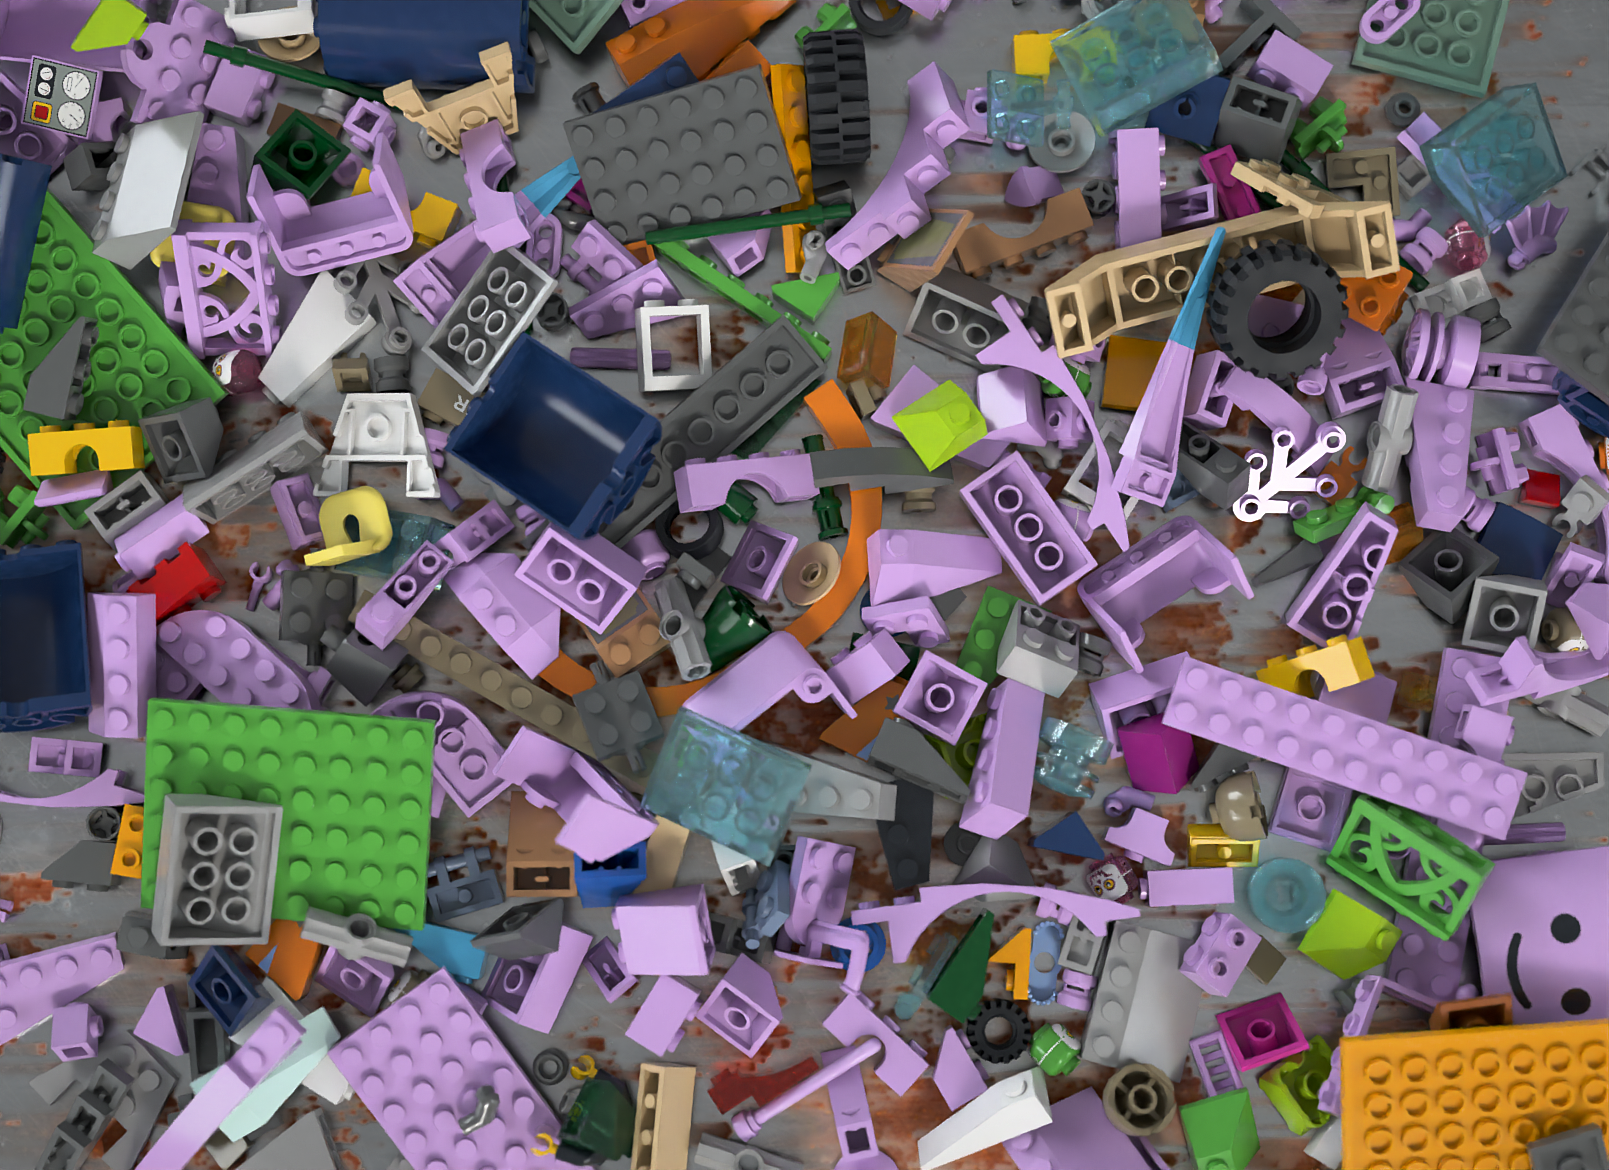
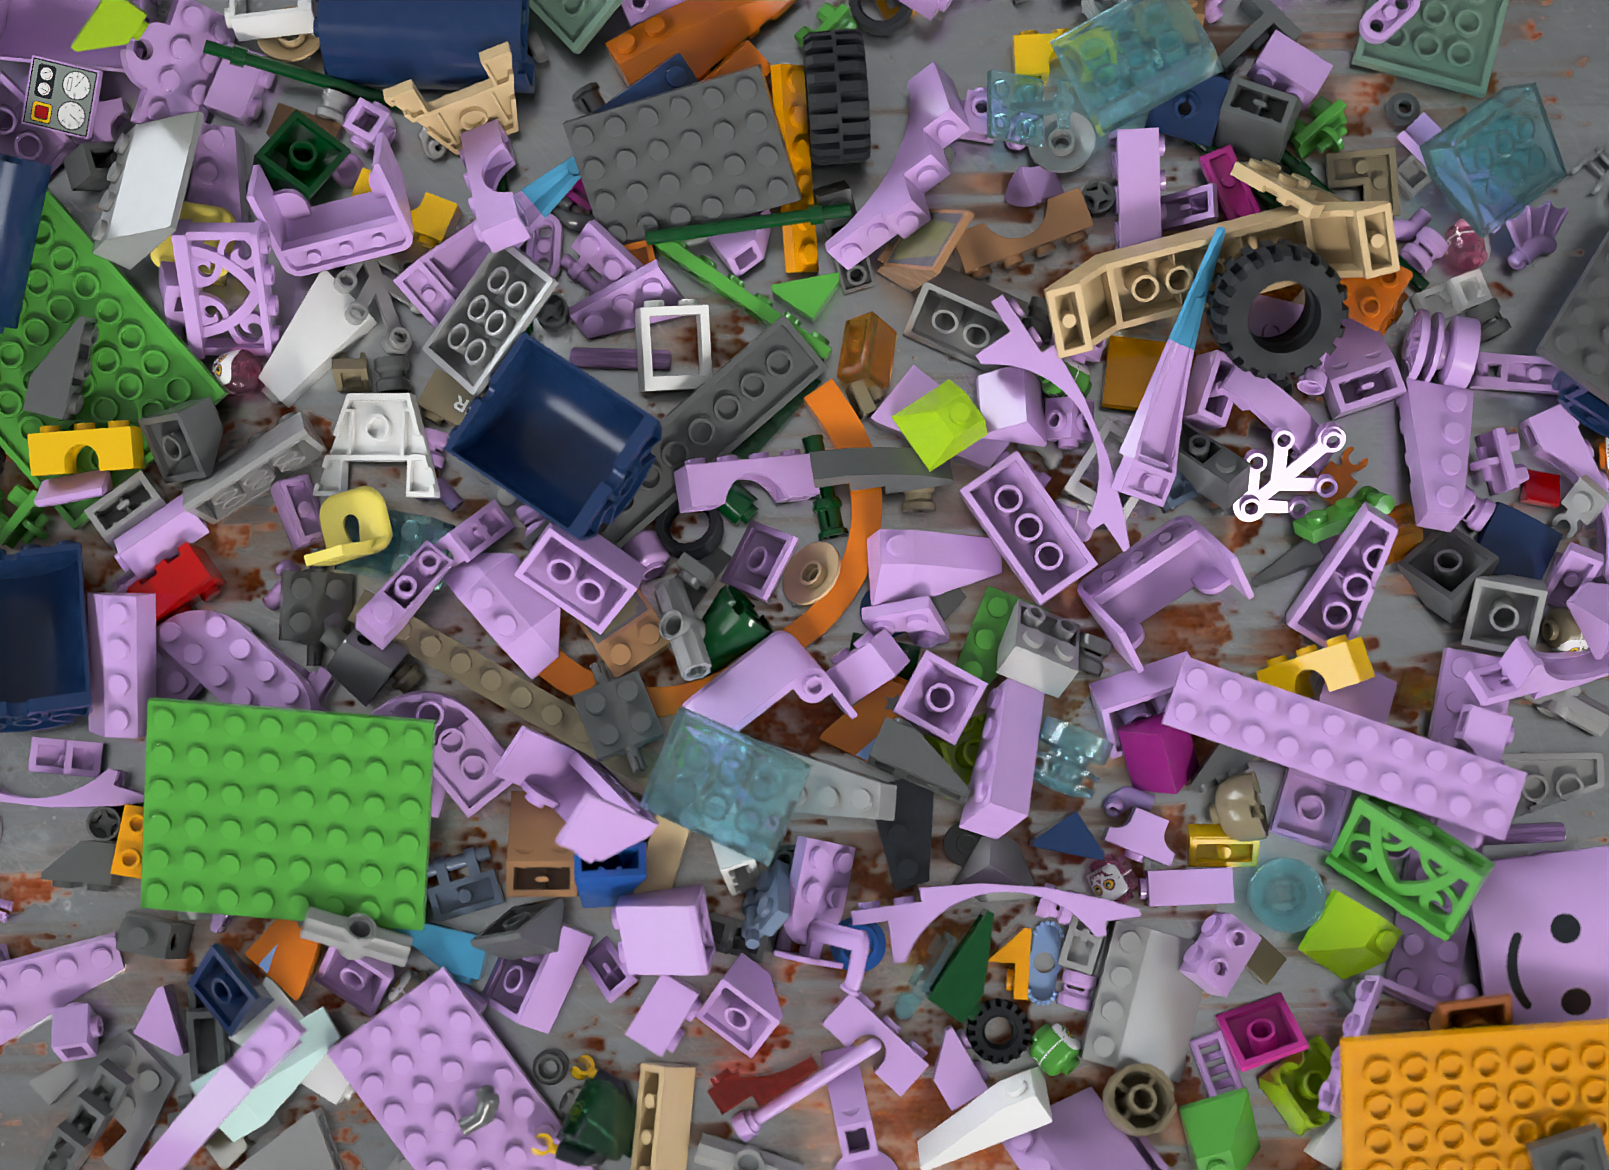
light grey slope [151,794,283,946] -> none
lavender hand [245,561,273,611] -> none
light grey arm [799,230,827,284] -> none
light grey piece [1361,384,1419,492] -> none

